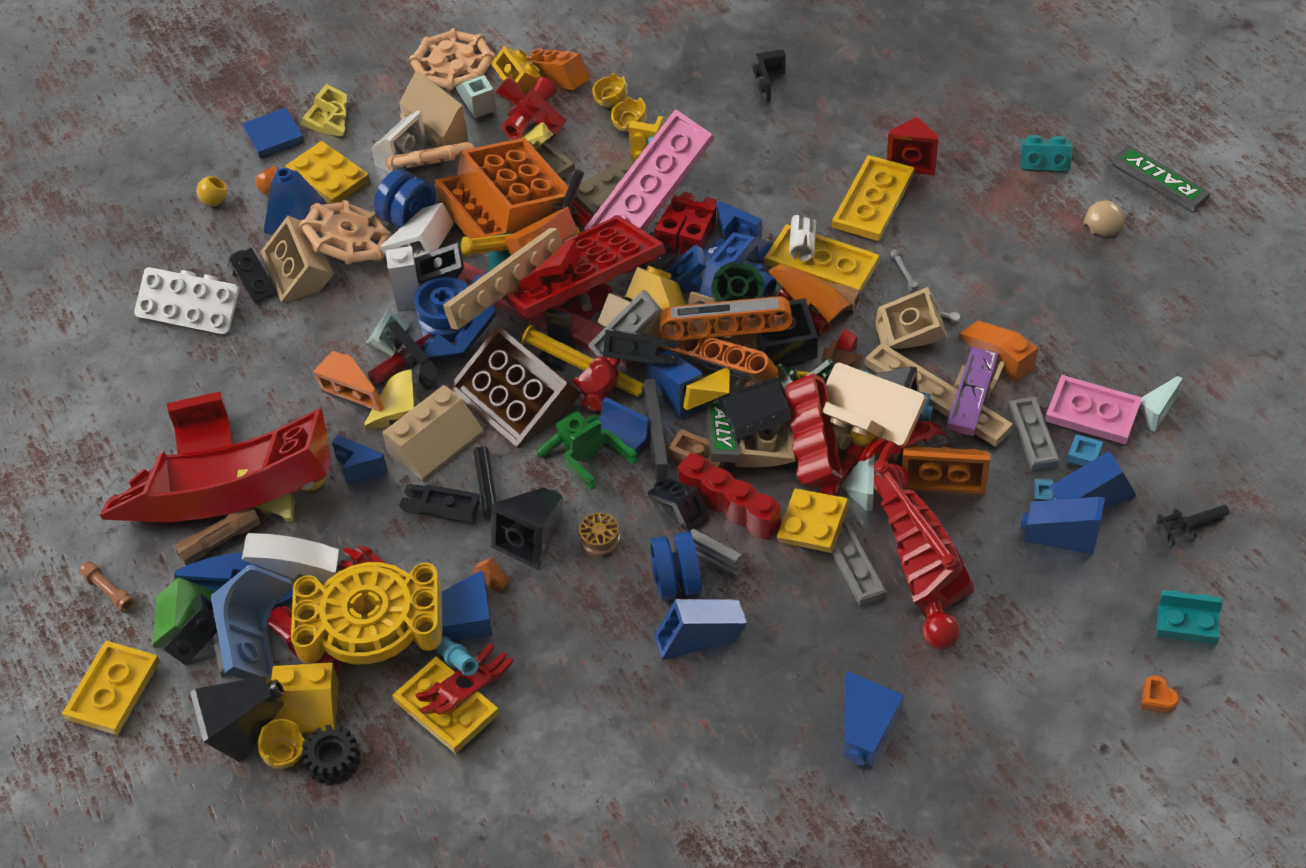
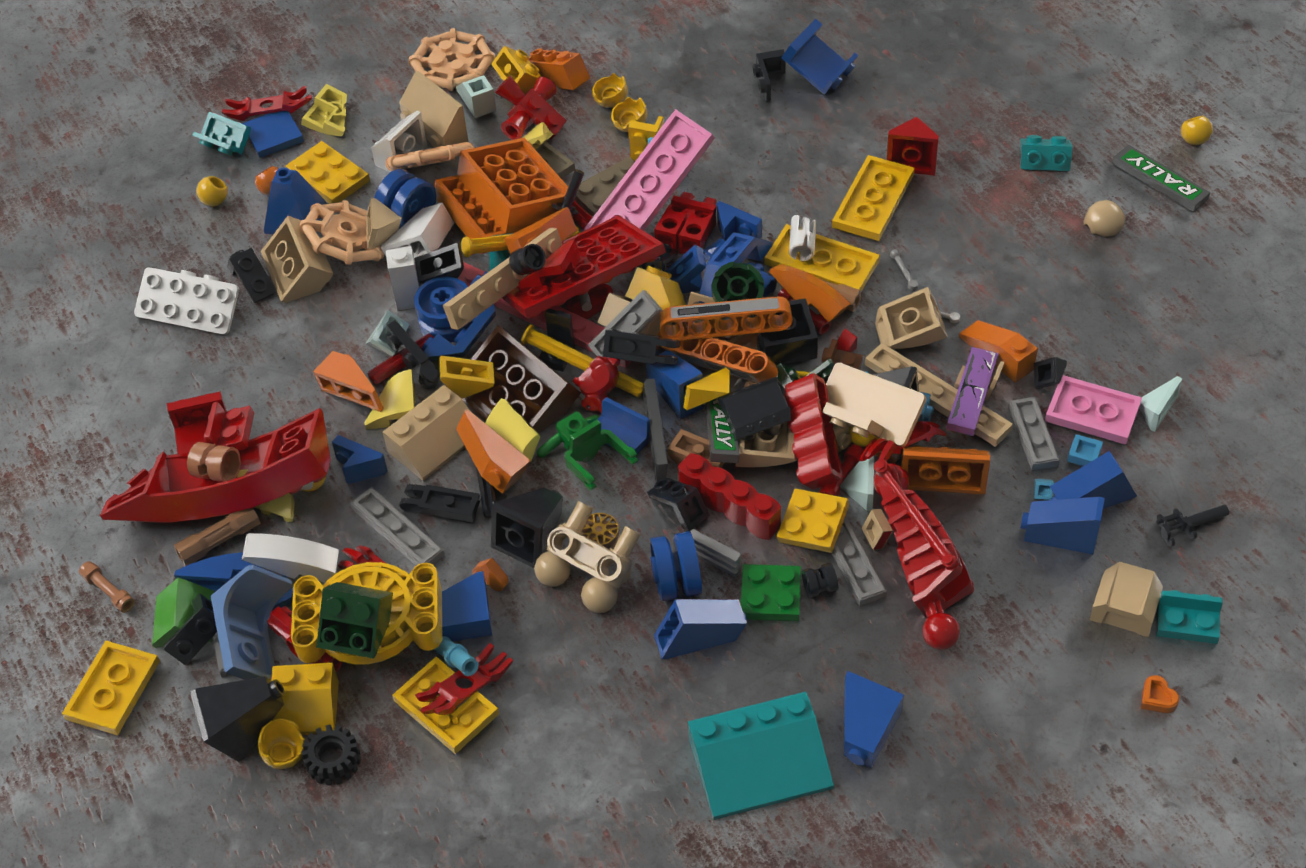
none -> nougat wheel [187,442,241,482]
none -> teal bracket [192,112,252,156]
none -> red bracket [204,401,255,451]
none -> red piece [222,86,312,121]
none -> dark green slope [316,582,393,658]
none -> light grey tile [350,487,445,566]
none -> tan slope [366,198,402,249]
none -> yellow slope [439,356,495,399]
none -> orange slope [456,409,531,494]
none -> light yellow slope [485,398,541,462]
none -> black wheel [509,244,546,275]
none -> tan piece [534,501,641,613]
none -> teal slope [688,692,834,820]
none -> green plate [741,564,801,621]
none -> blue panel [781,19,858,95]
none -> black wheel [802,563,839,598]
none -> tan plate [862,509,893,550]
none -> black slope [1034,357,1067,389]
none -> tan slope [1090,562,1163,637]
none -> yellow piece [1181,115,1213,146]

